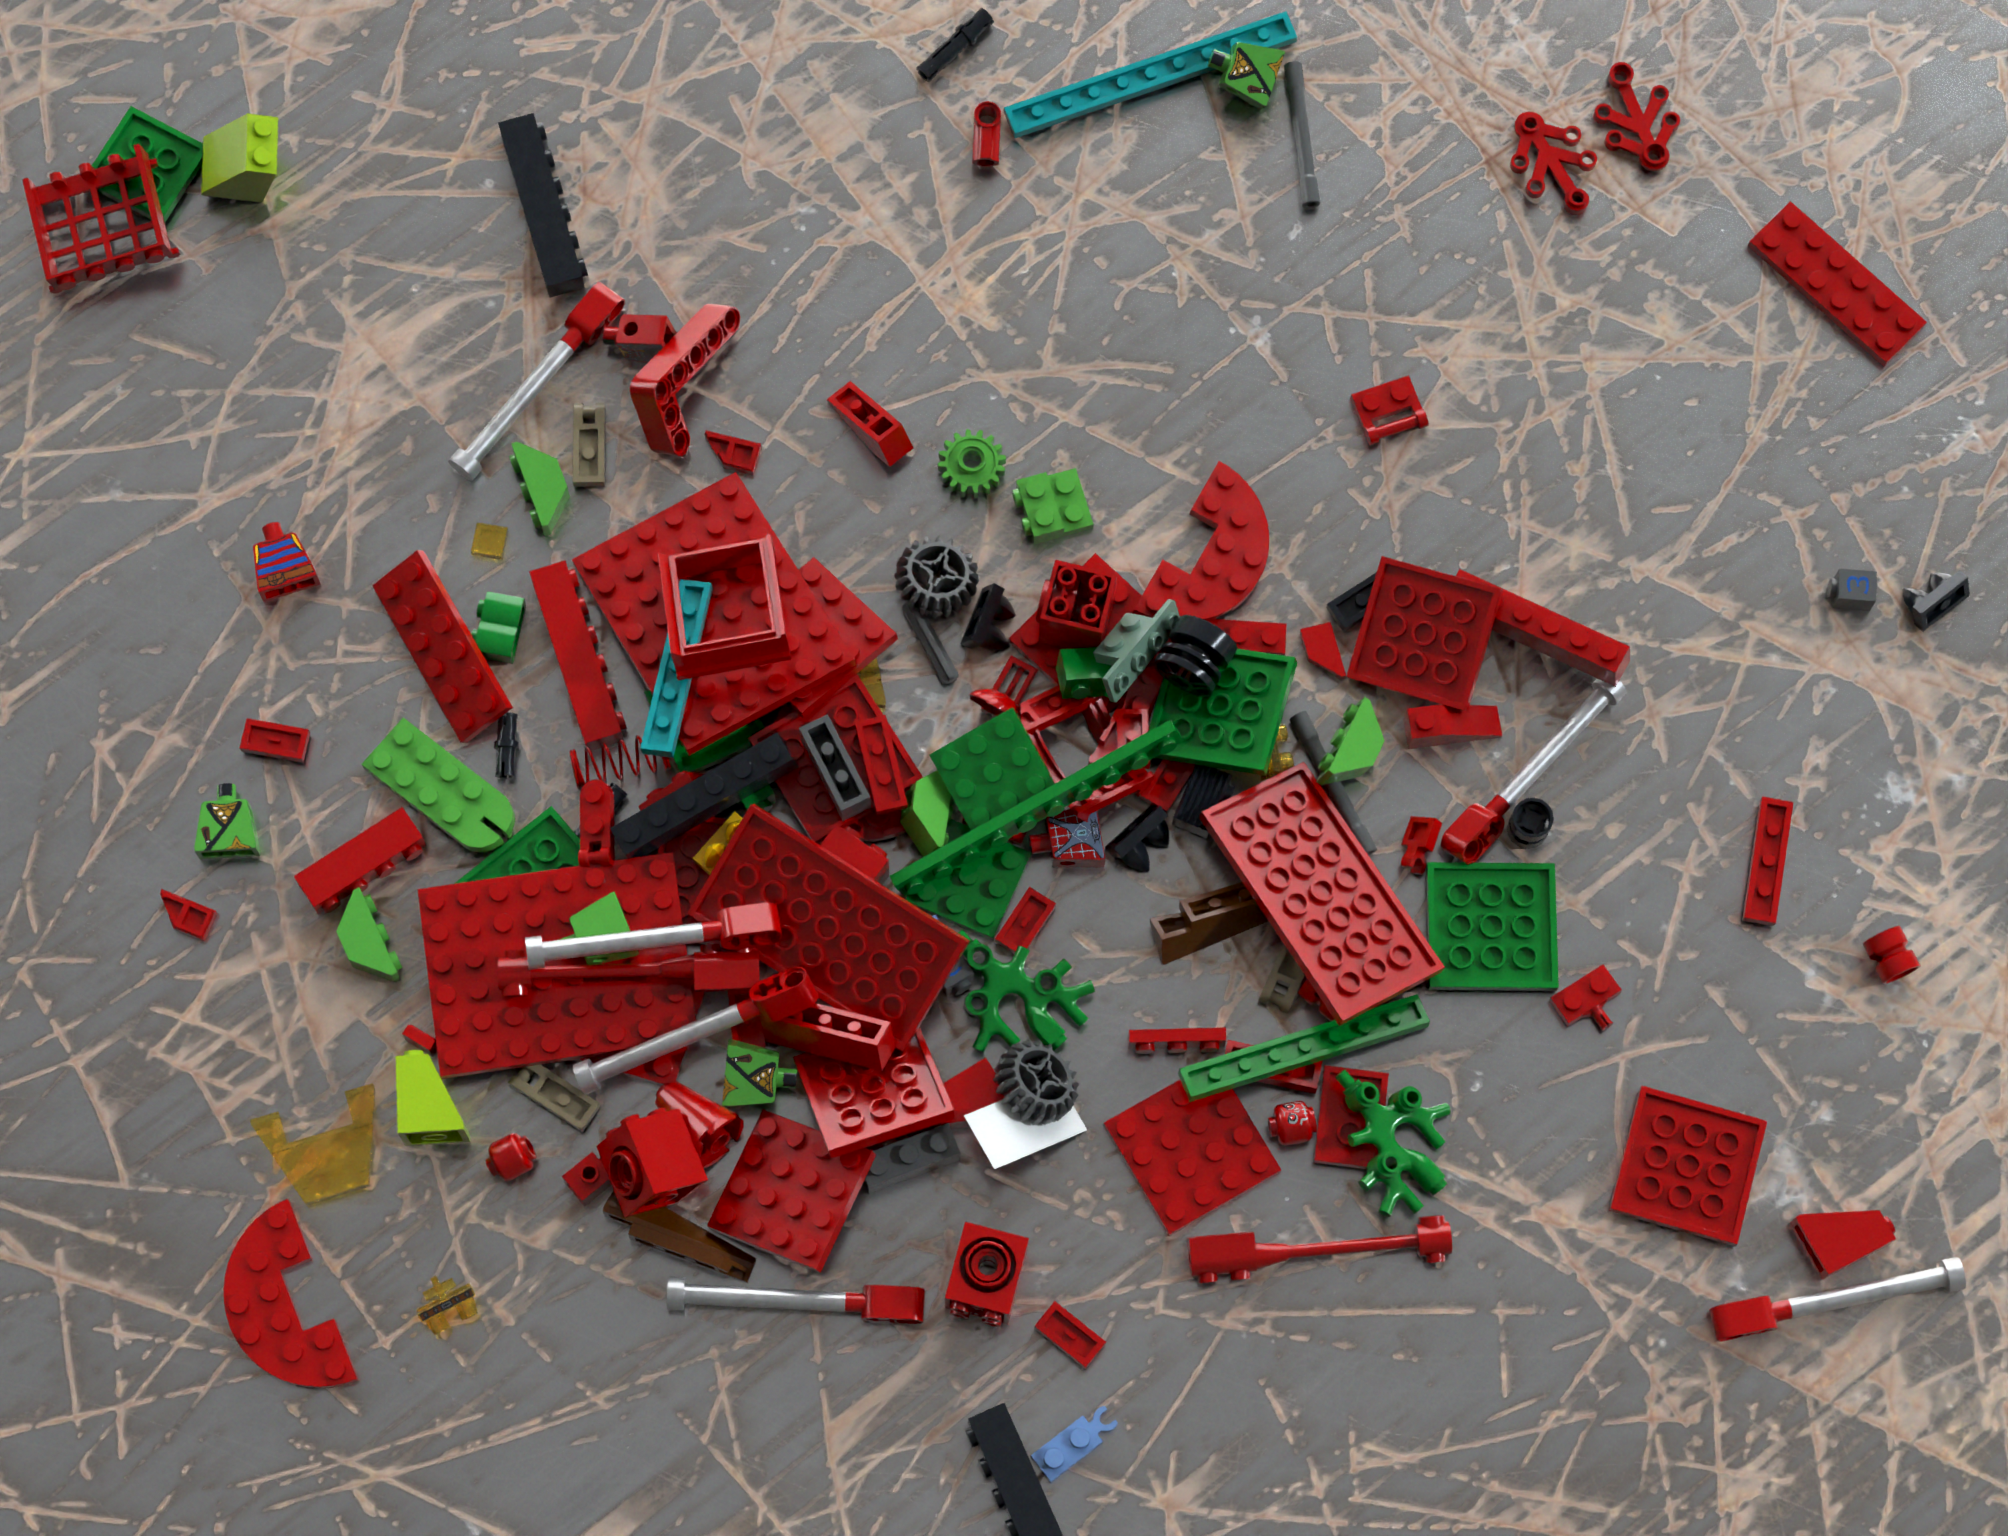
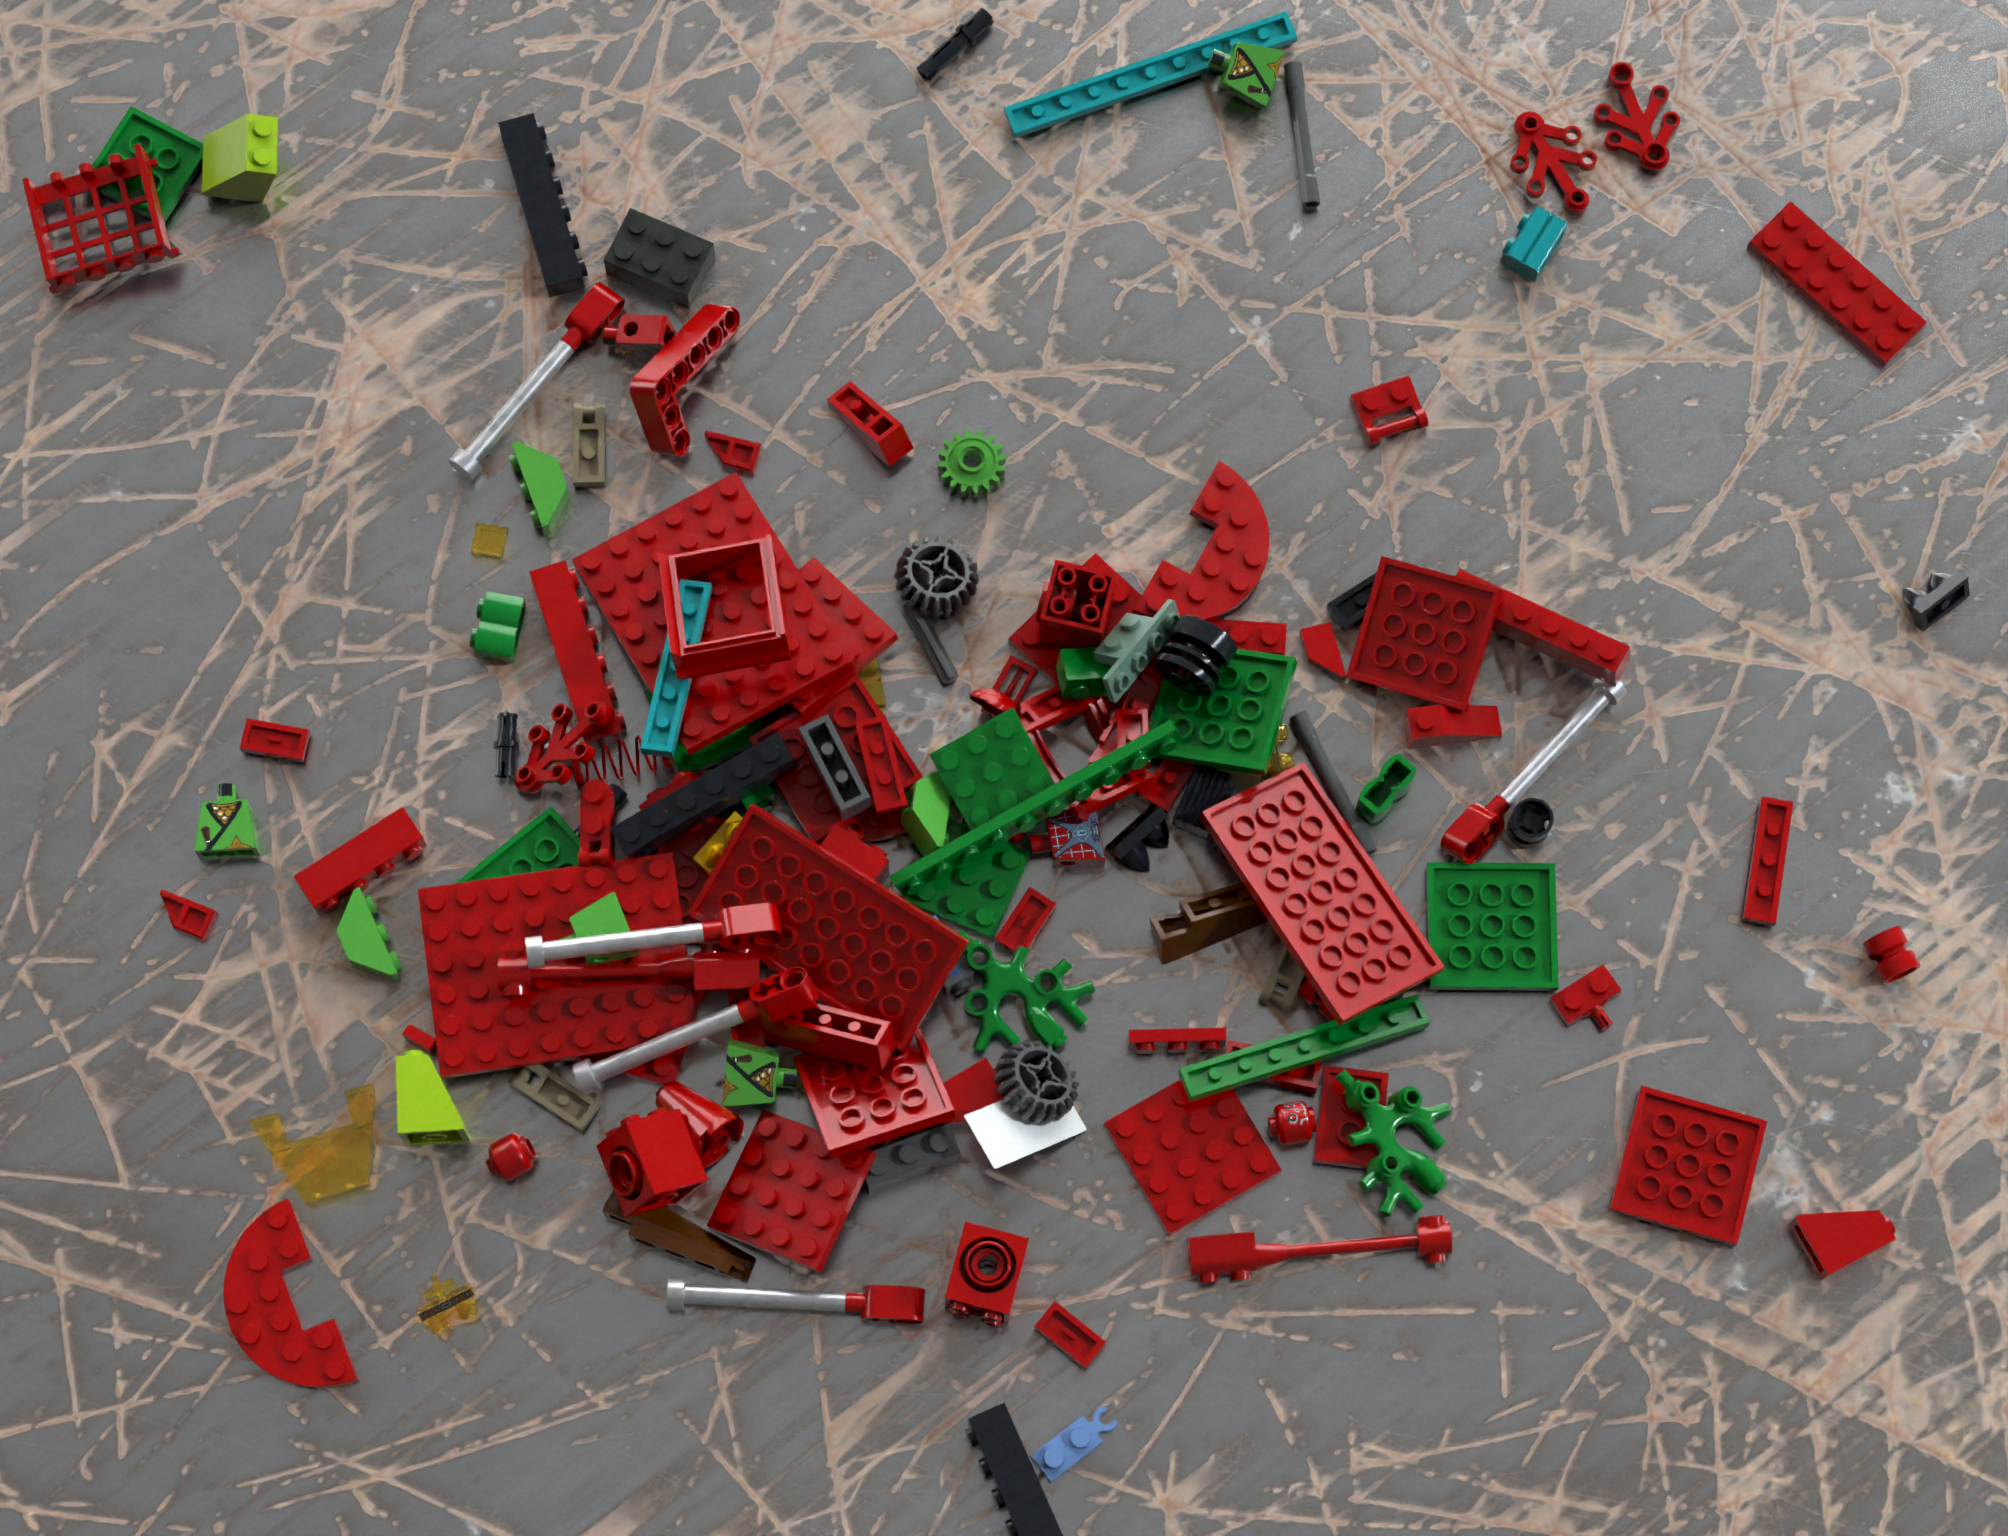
torso [253,522,321,602] -> none
bright green plate [361,717,515,852] -> none
red plate [372,550,513,743] -> none
red brick [562,1151,611,1207] -> none
black tile [960,583,1016,650] -> none
red piece [972,101,1001,168] -> none
bright green plate [1012,468,1094,545] -> none
bright green slope [1316,697,1385,785] -> none
red plate [1401,816,1442,875] -> none
piece [1709,1257,1966,1342] -> none
dark grey brick [1828,568,1877,611] -> none
none -> red plant [515,701,614,793]
none -> pearl dark grey brick [604,208,716,309]
none -> green brick [1355,754,1417,824]
none -> teal brick [1502,206,1568,282]

